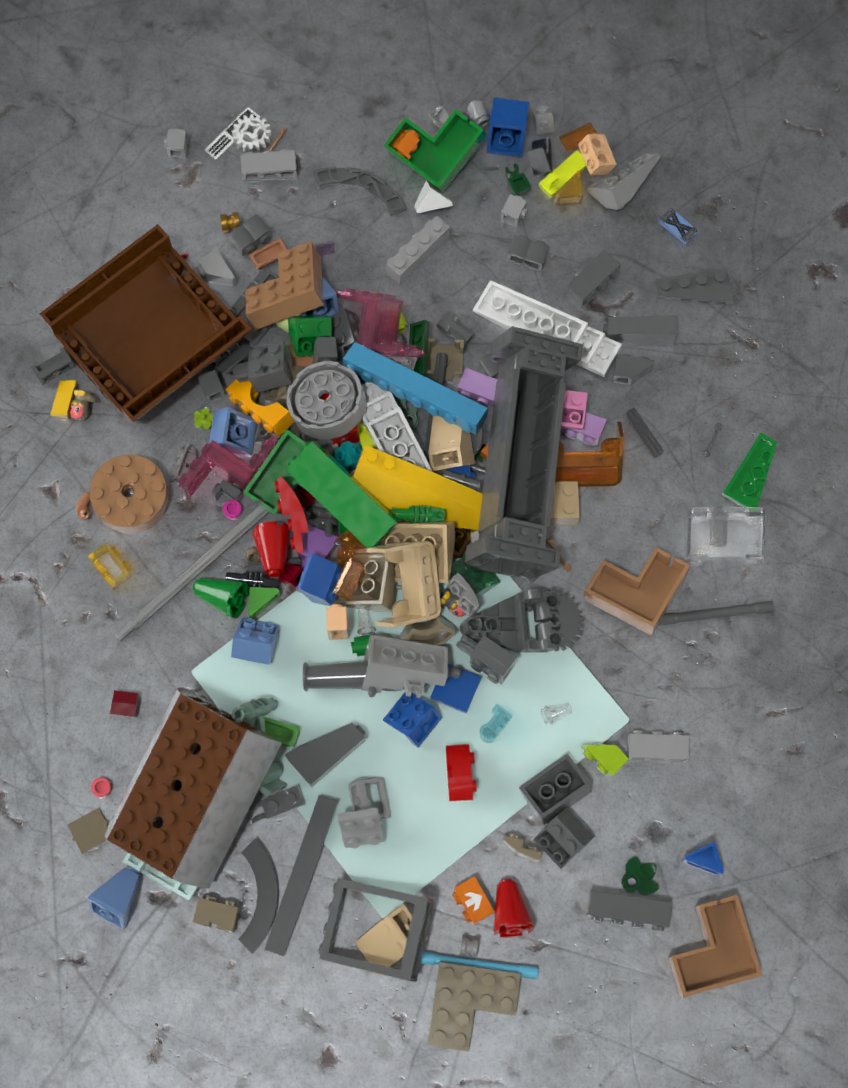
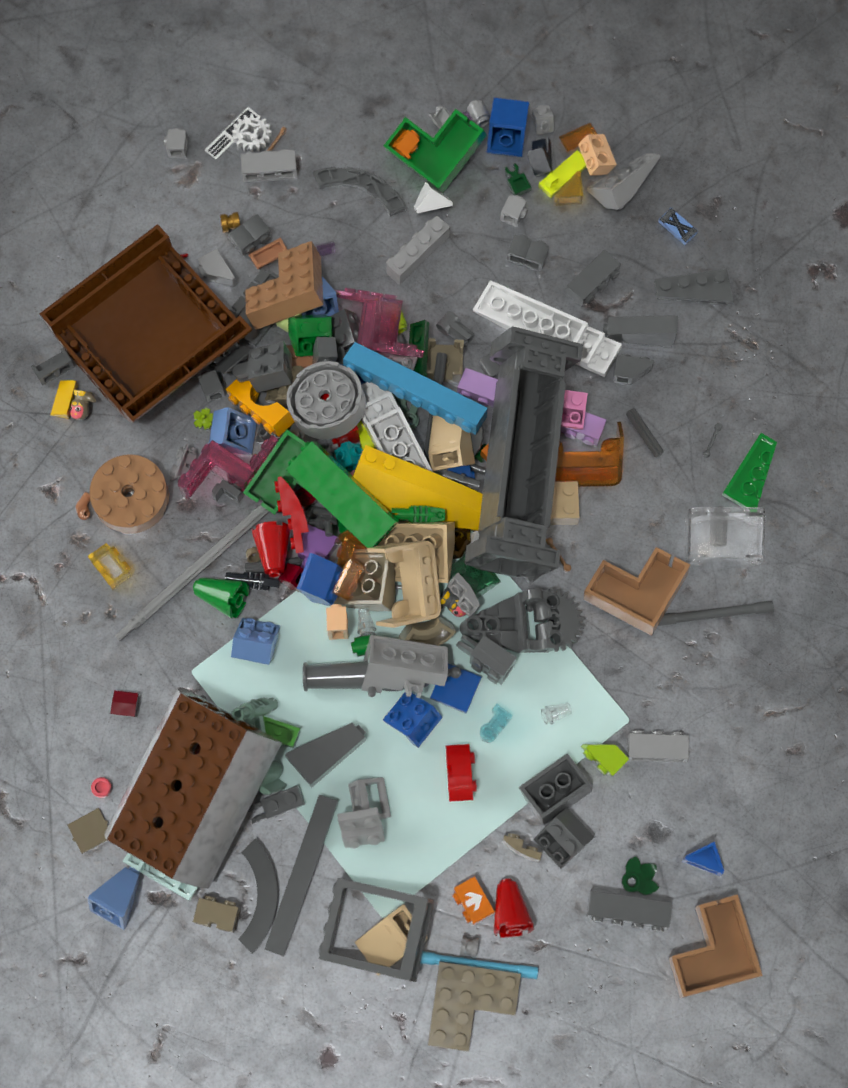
dark pink tile [223,500,243,520] -> none
bright green slope [248,587,281,619] -> none

